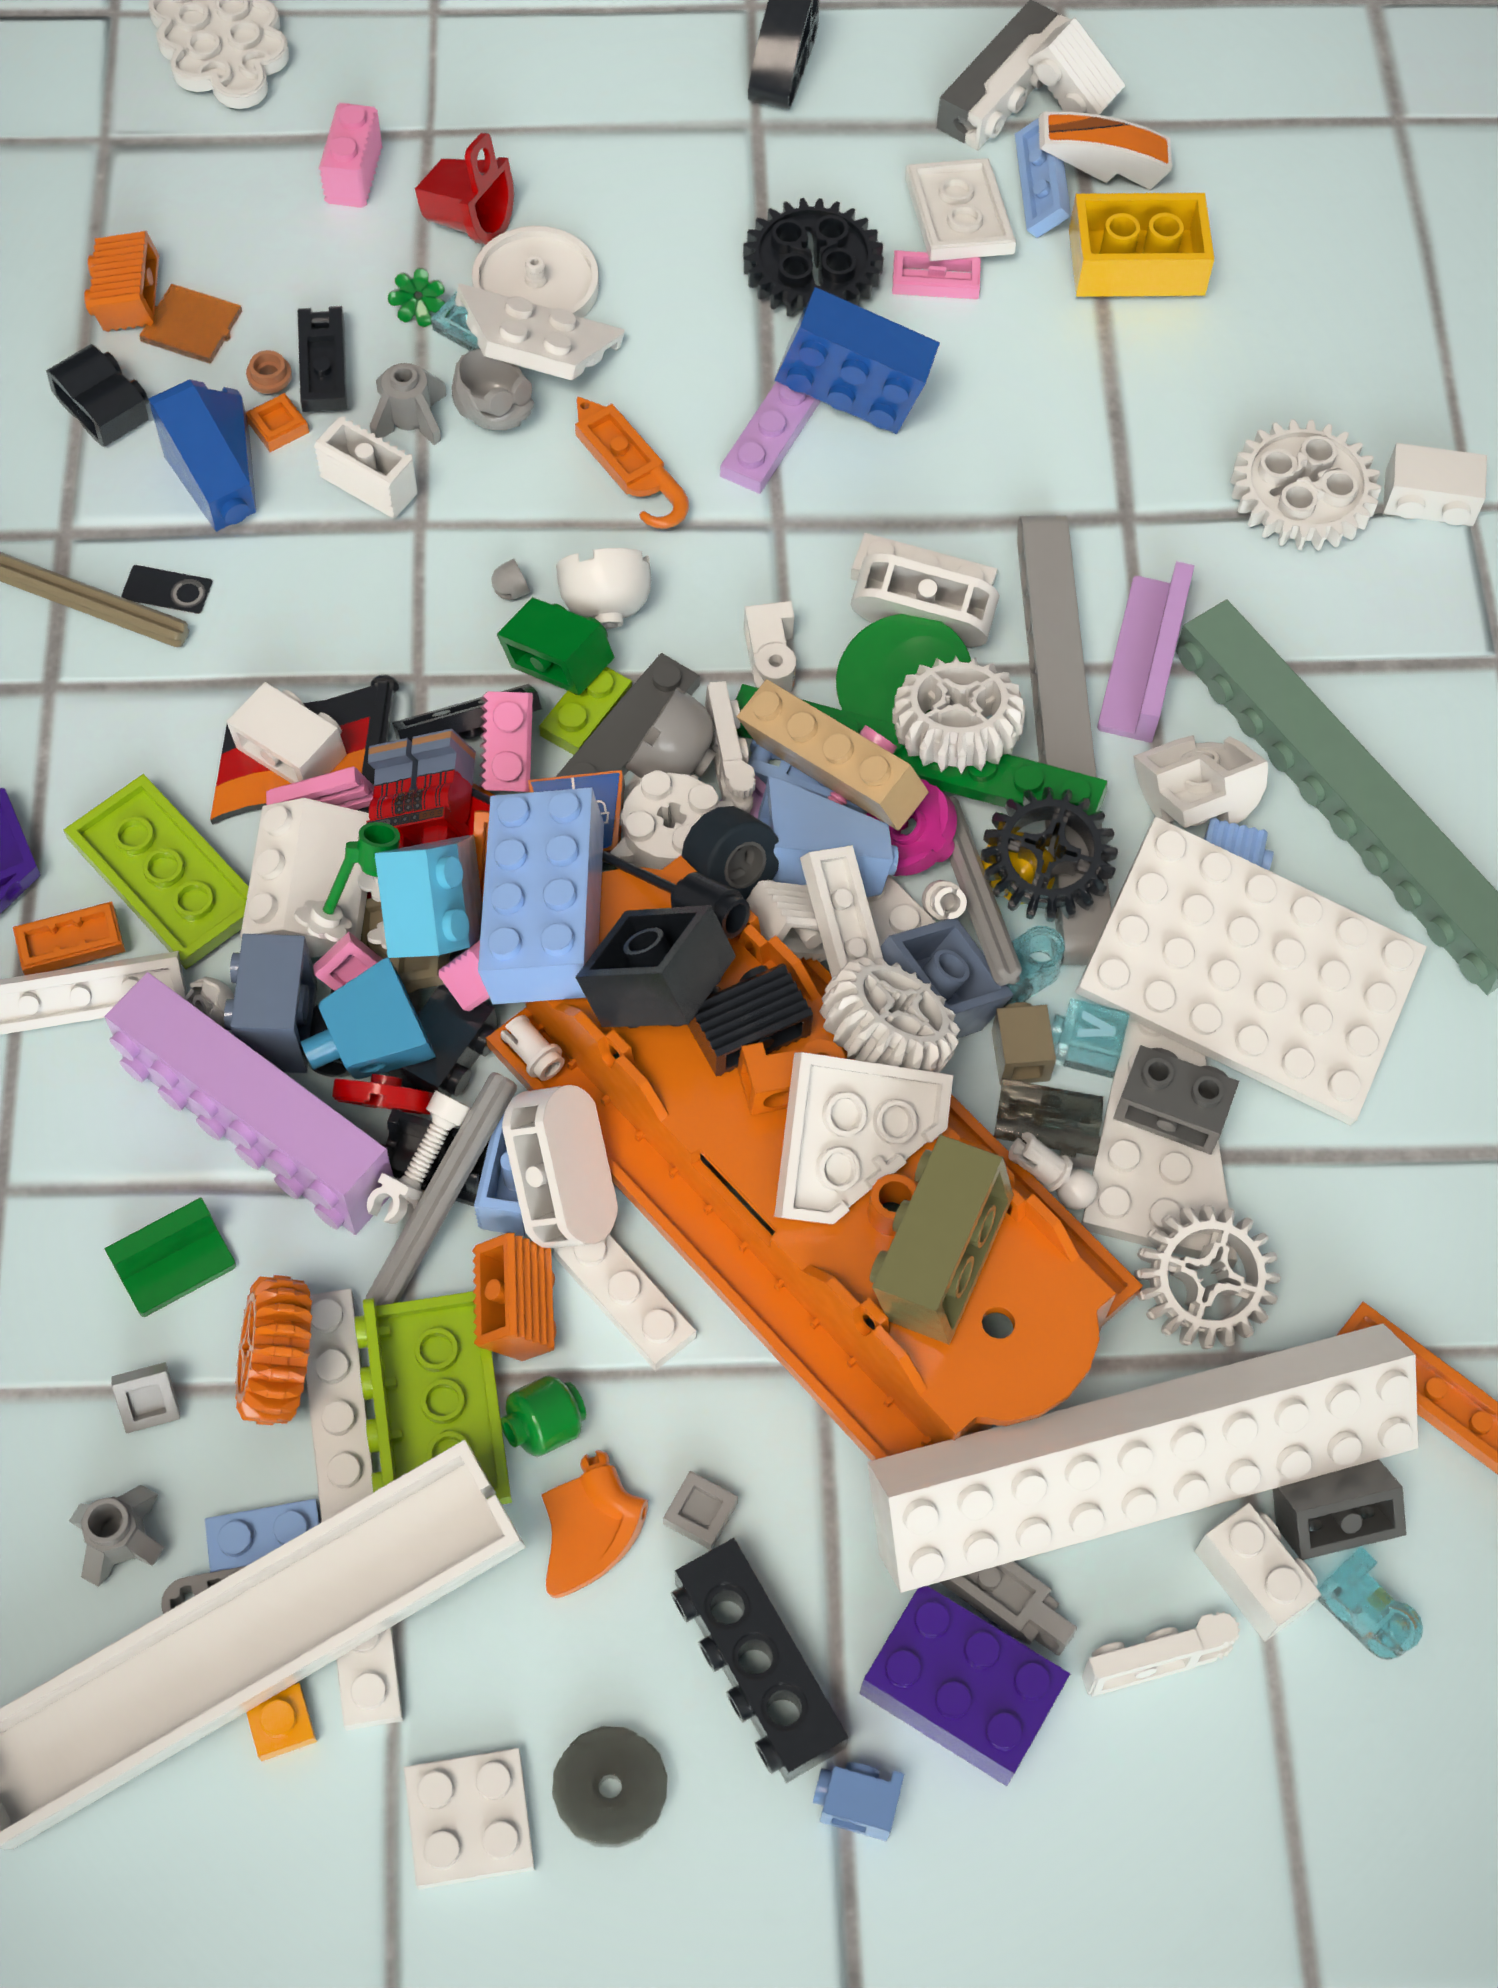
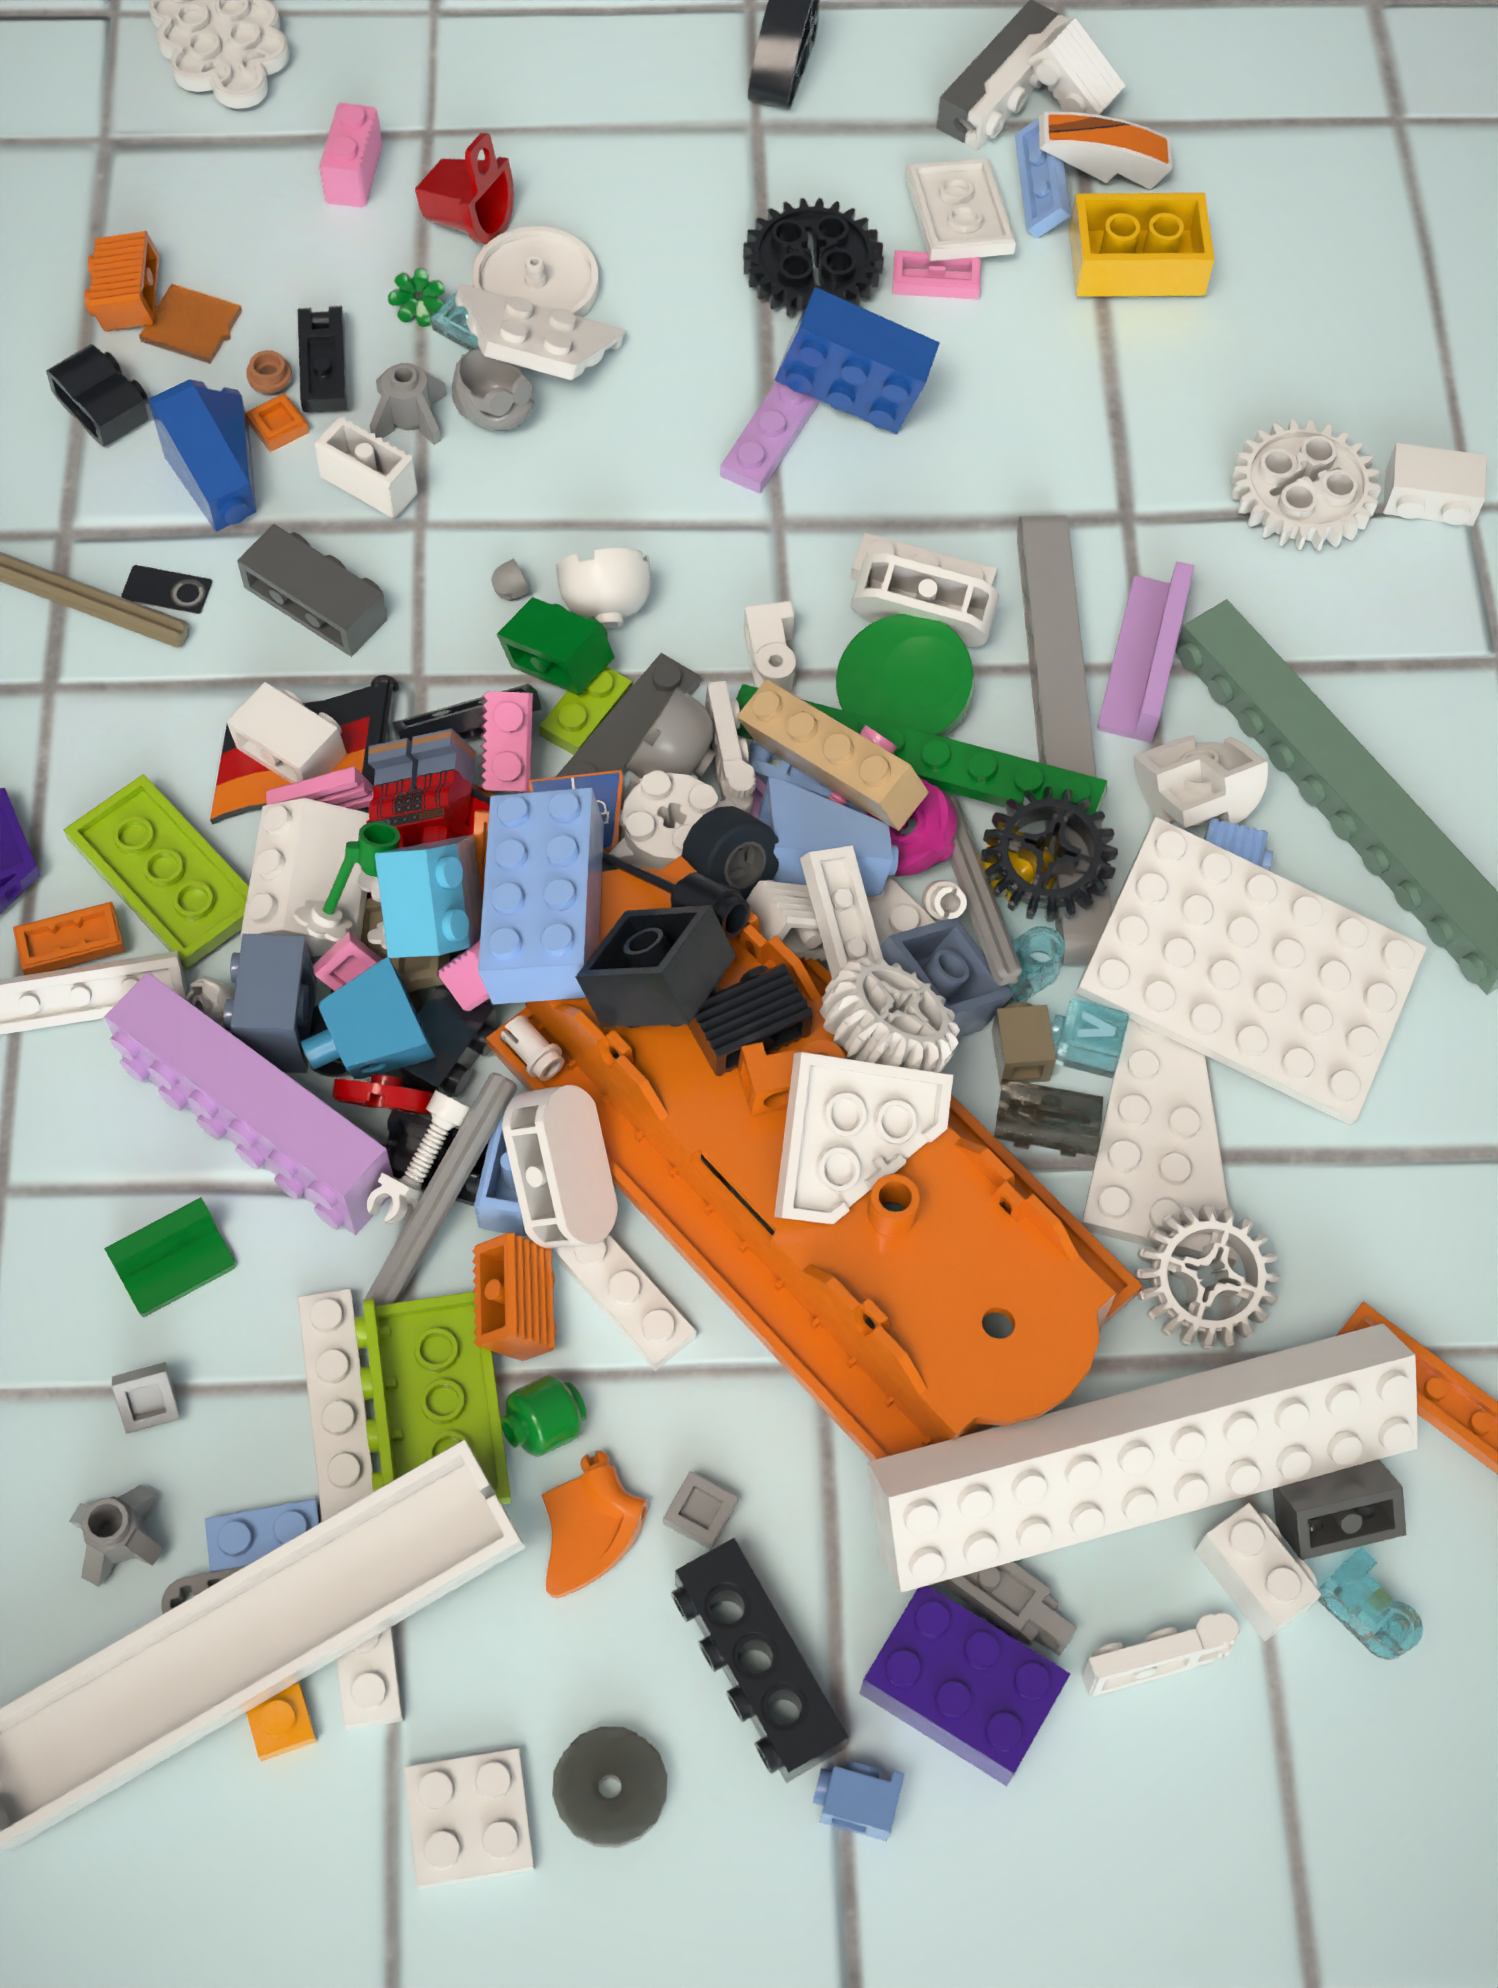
orange gear [235,1275,312,1426] -> none
orange plate [575,397,689,529] -> none
olive brick [870,1135,1014,1345] -> none
white gear [892,656,1025,774] -> none
white pin [1008,1132,1098,1210] -> none
dark grey brick [1113,1045,1239,1155] -> none
none -> dark grey brick [237,524,387,657]

